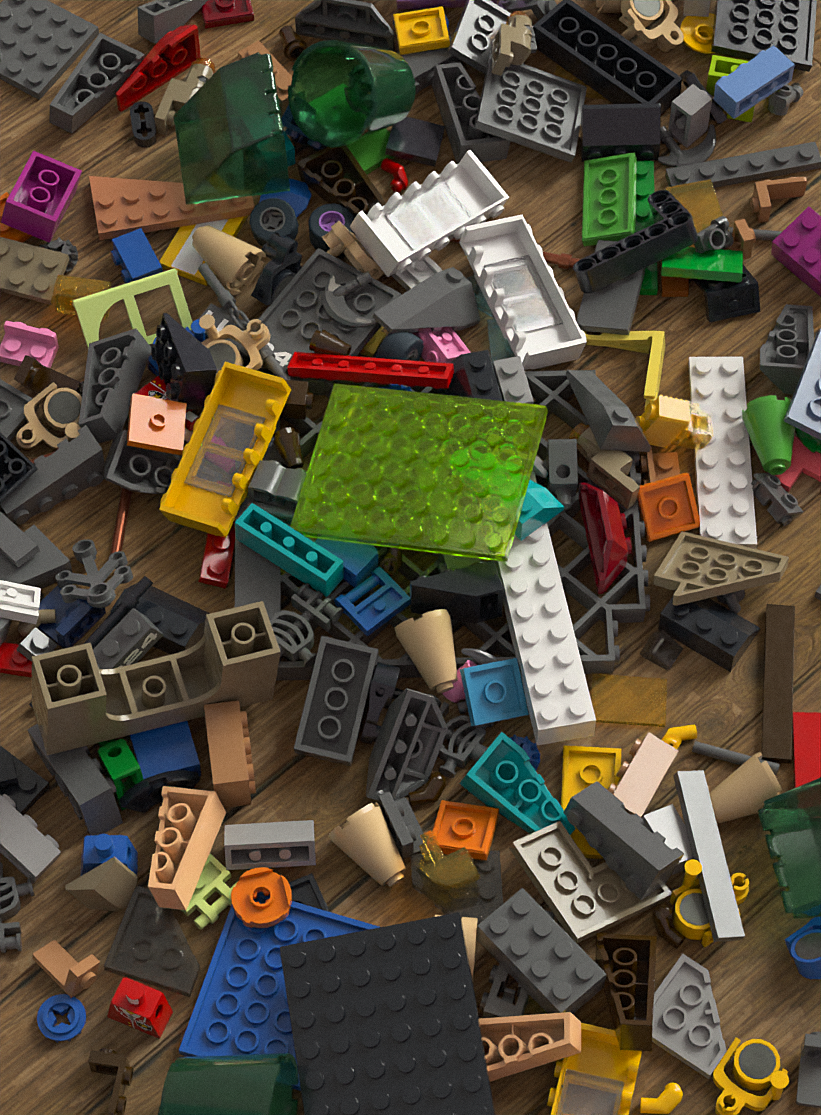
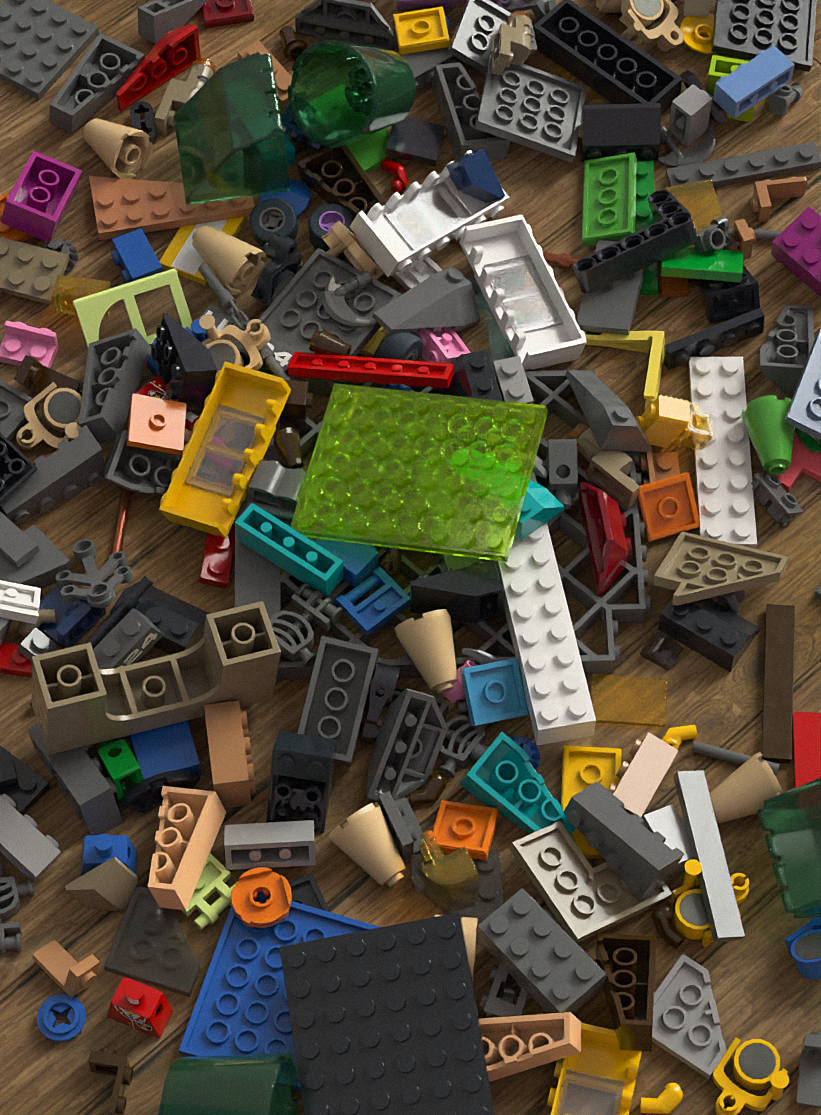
none -> tan cone [83,118,153,179]
none -> black slope [266,731,337,833]
none -> dark blue slope [446,149,505,203]
none -> black plate [663,308,765,370]

